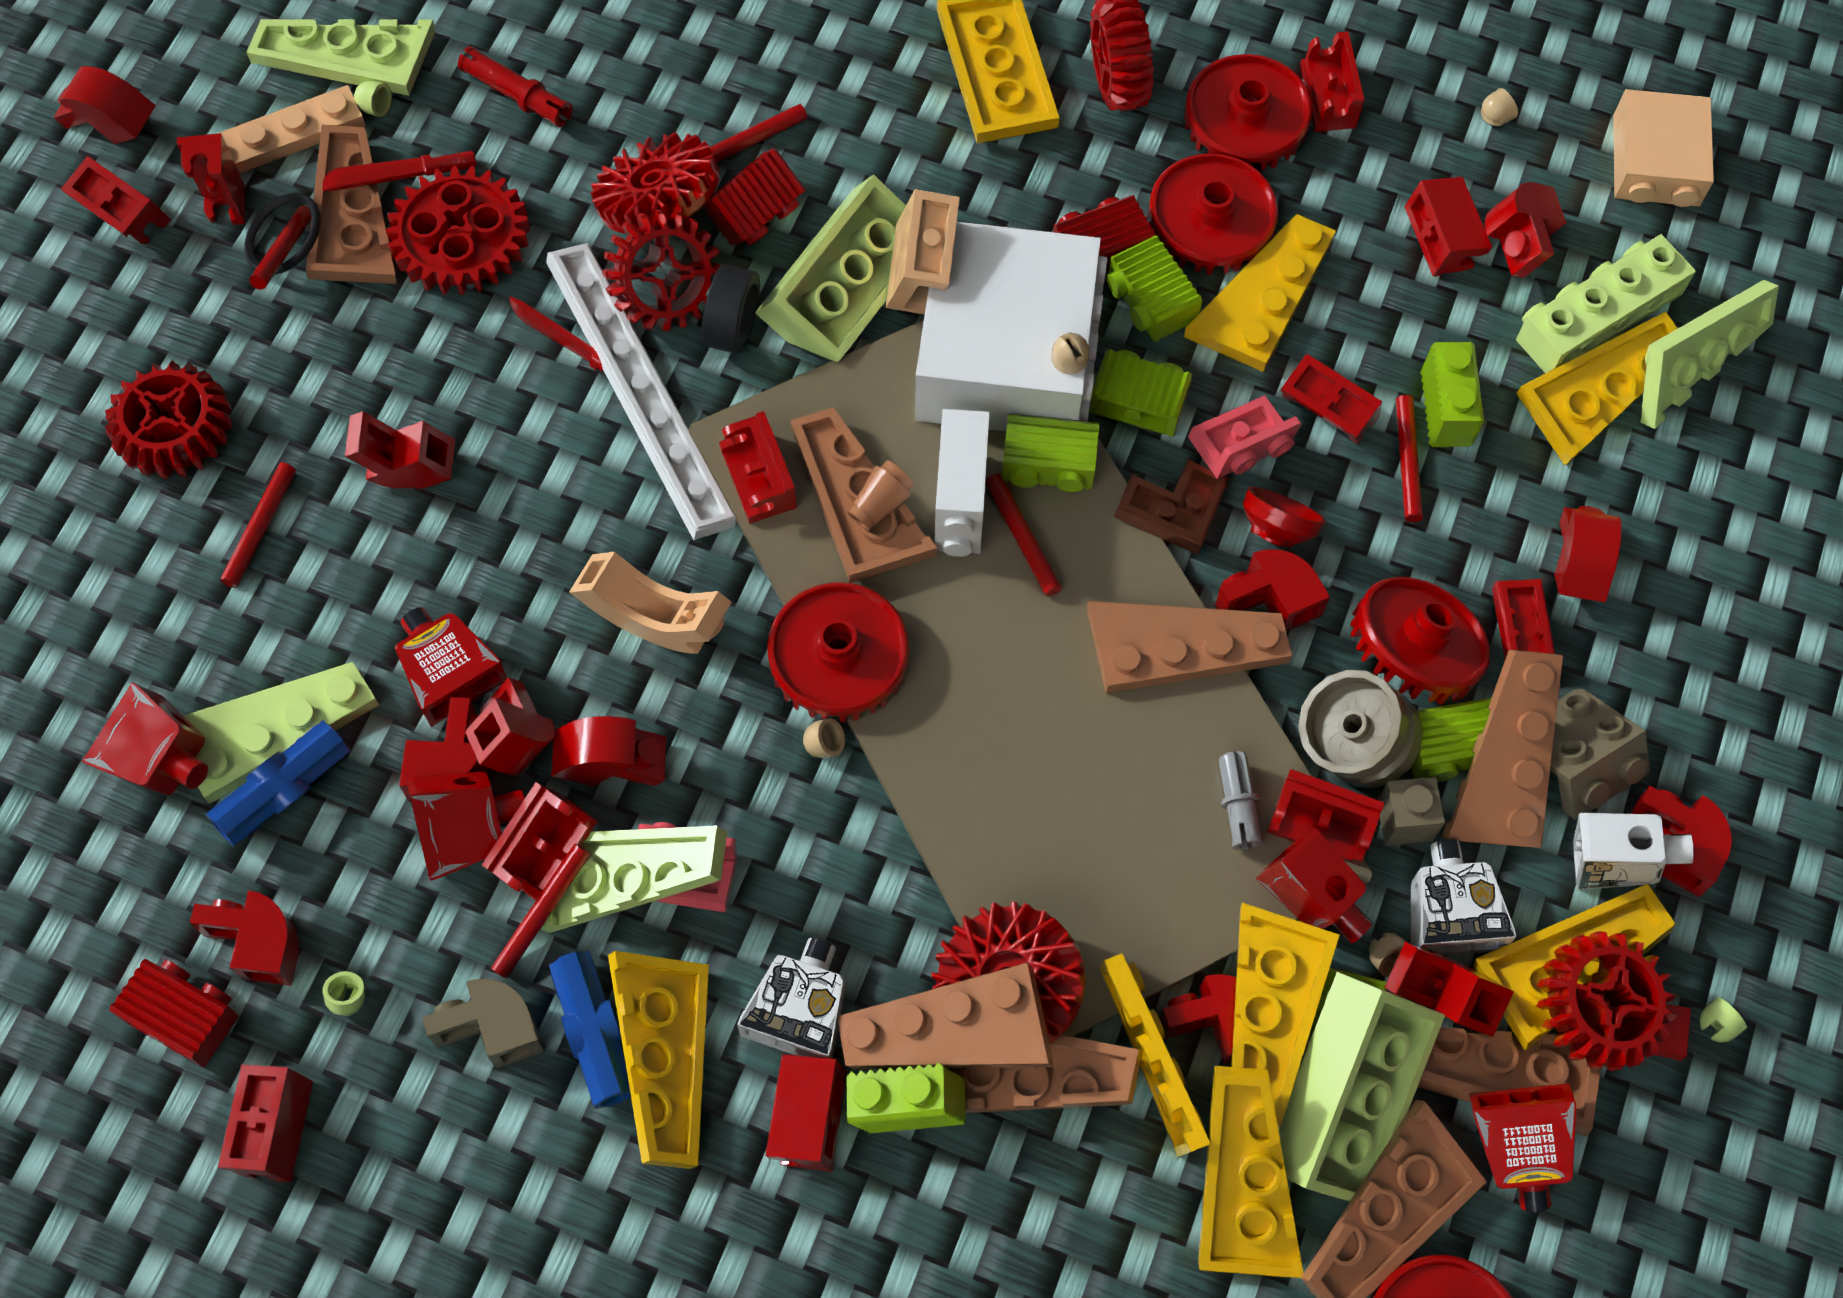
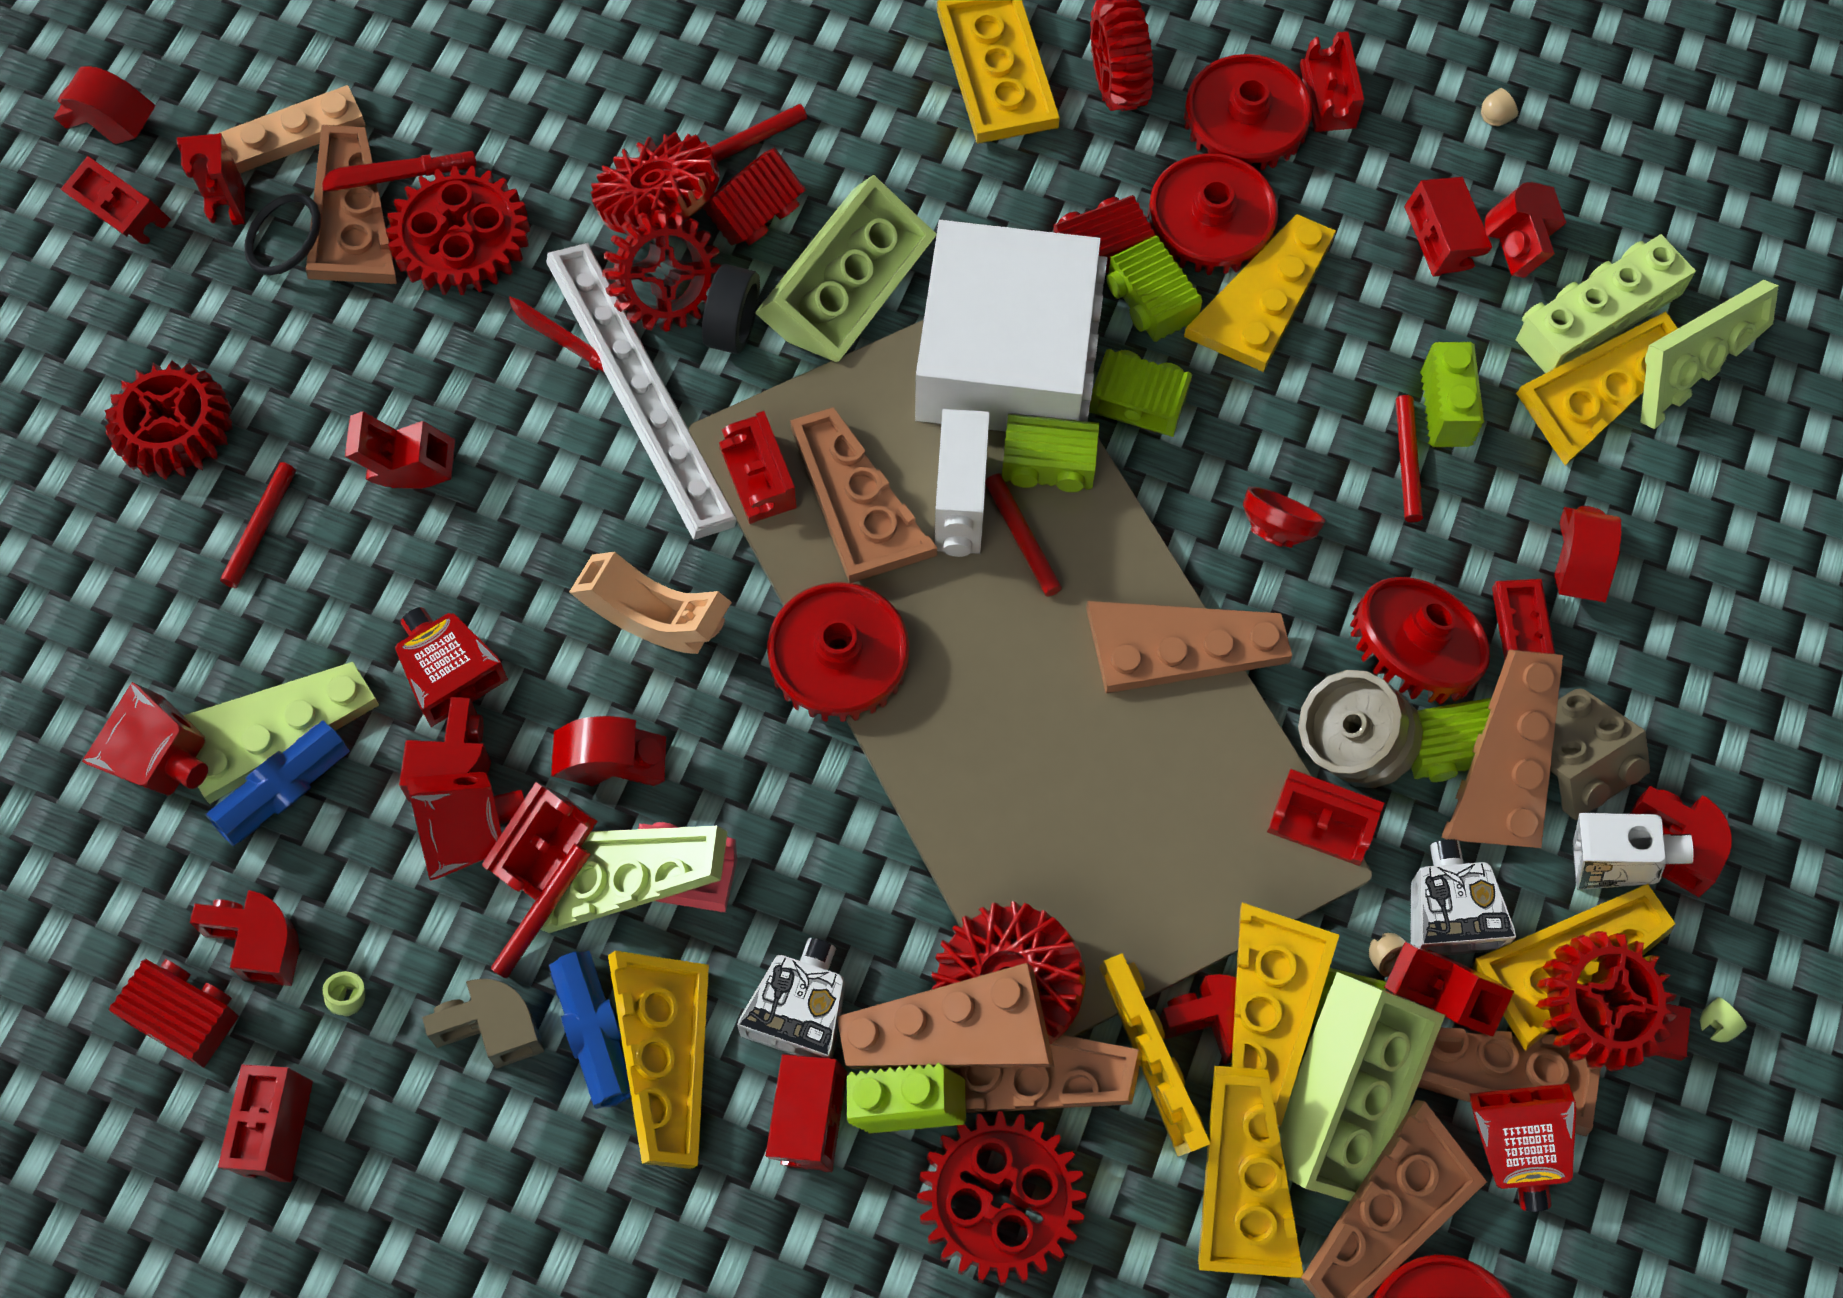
yellowish green wing [246,19,436,96] -> none
red bar [249,205,312,290] -> none
yellowish green hinge [354,80,392,117] -> none
red pin [458,46,573,127] -> none
red brick [465,677,555,775] -> none
tan hinge [803,718,845,758] -> none
nougat cone [847,460,914,531] -> none
light nougat panel [886,189,960,315] -> none
tan hinge [1051,332,1089,374] -> none
copper tile [1113,459,1229,554] -> none
coral bracket [1188,395,1302,479] -> none
red brick [1215,549,1330,632] -> none
light grey axle [1219,751,1264,850] -> none
red torso [1256,827,1373,944] -> none
red hinge [1281,354,1382,445] -> none
dark tan brick [1377,777,1445,846] -> none
light nougat brick [1613,89,1714,207] -> none
none -> red gear [917,1111,1086,1286]

